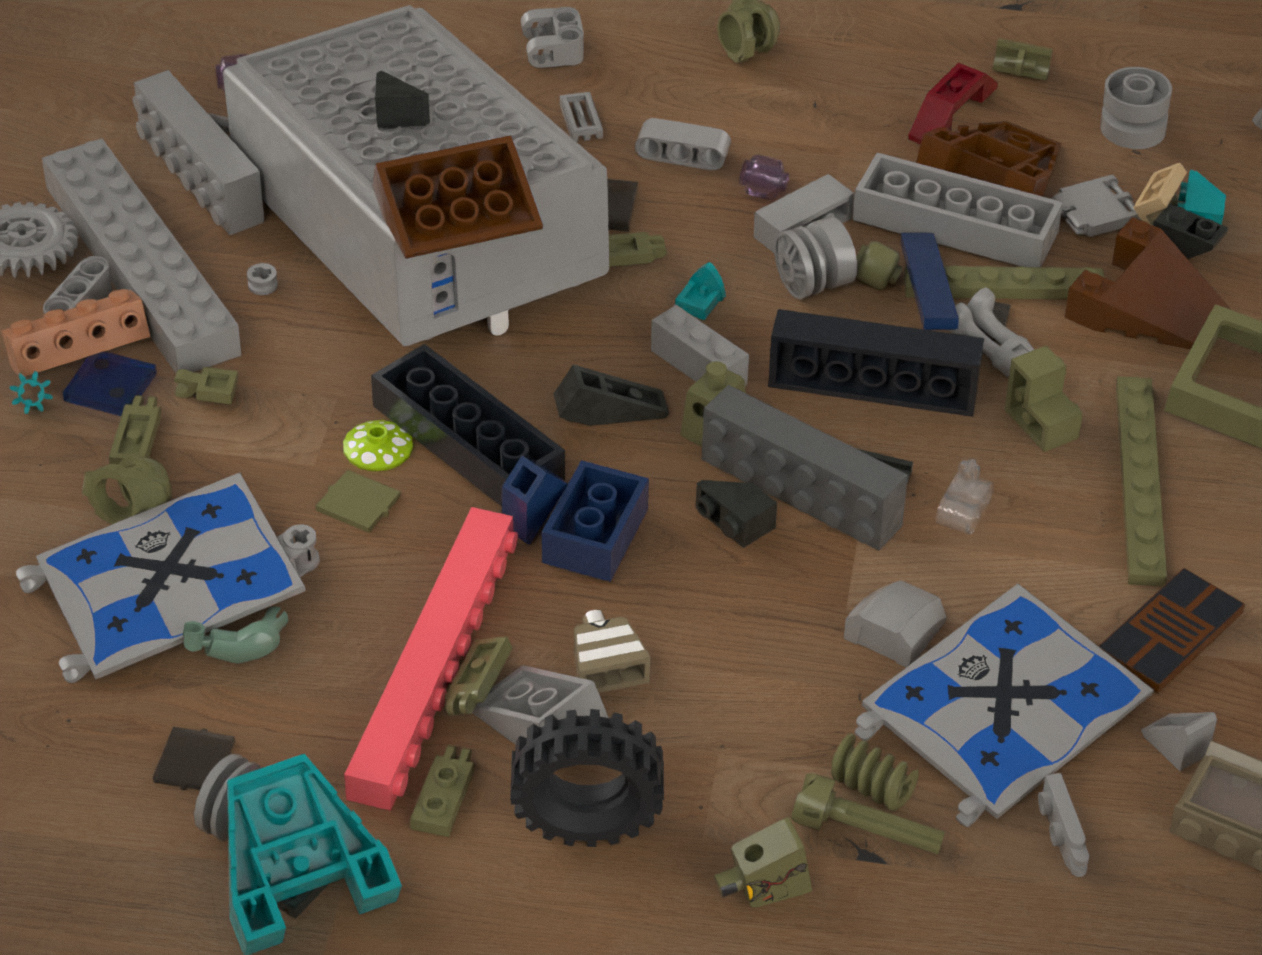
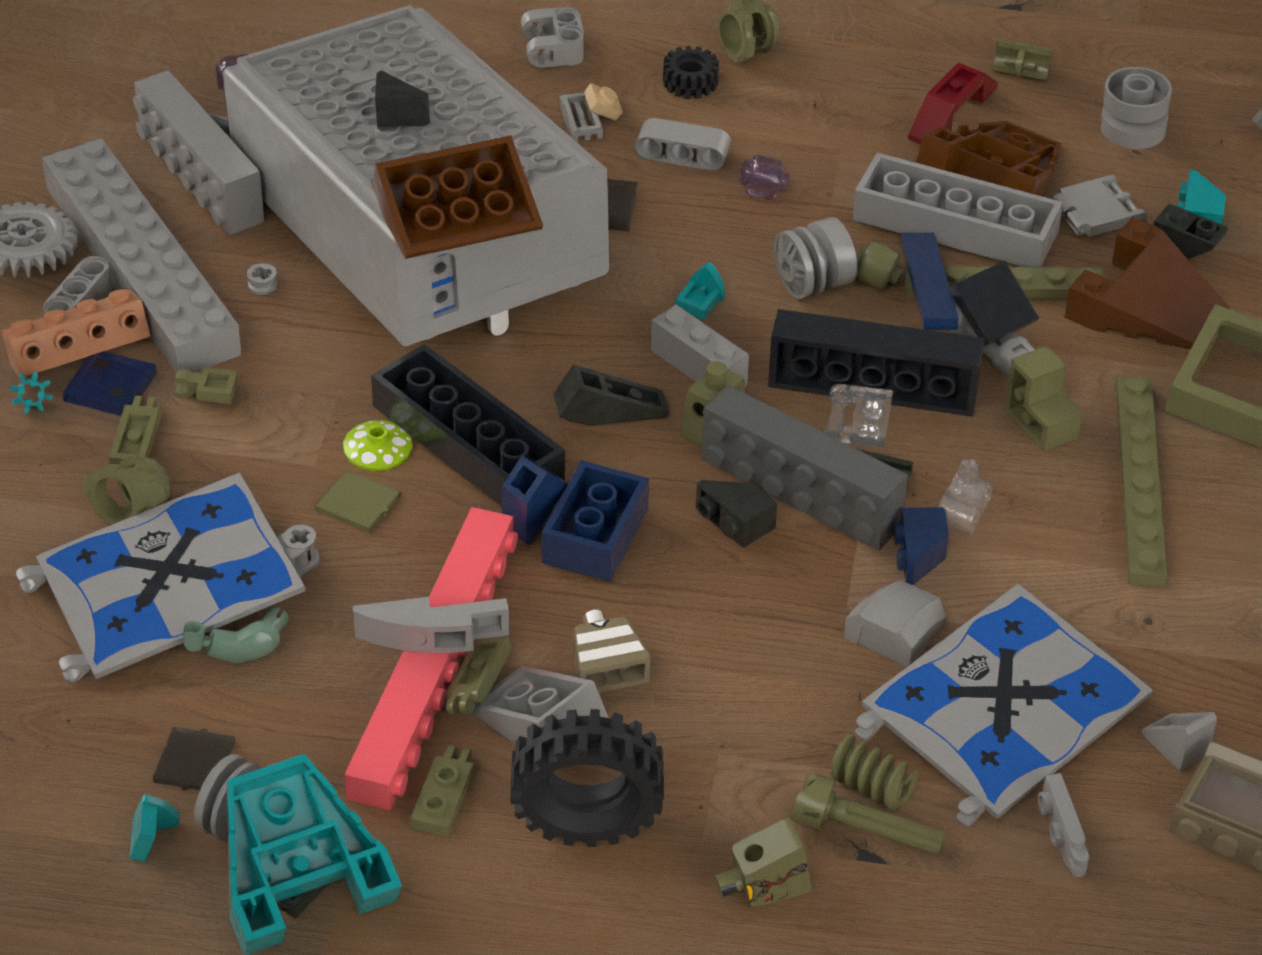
olive hinge [609,232,667,267] -> none
light grey brick [753,174,854,253] -> none
black tile [1098,568,1245,694] -> none
tan panel [1133,162,1187,225] -> none
none -> teal tile [129,795,180,862]
none -> light grey slope [352,597,509,653]
none -> tan plate [584,83,623,121]
none -> black tyre [663,46,719,99]
none -> clear plate [823,384,893,448]
none -> dark blue slope [893,507,949,585]
none -> black tile [949,261,1039,347]

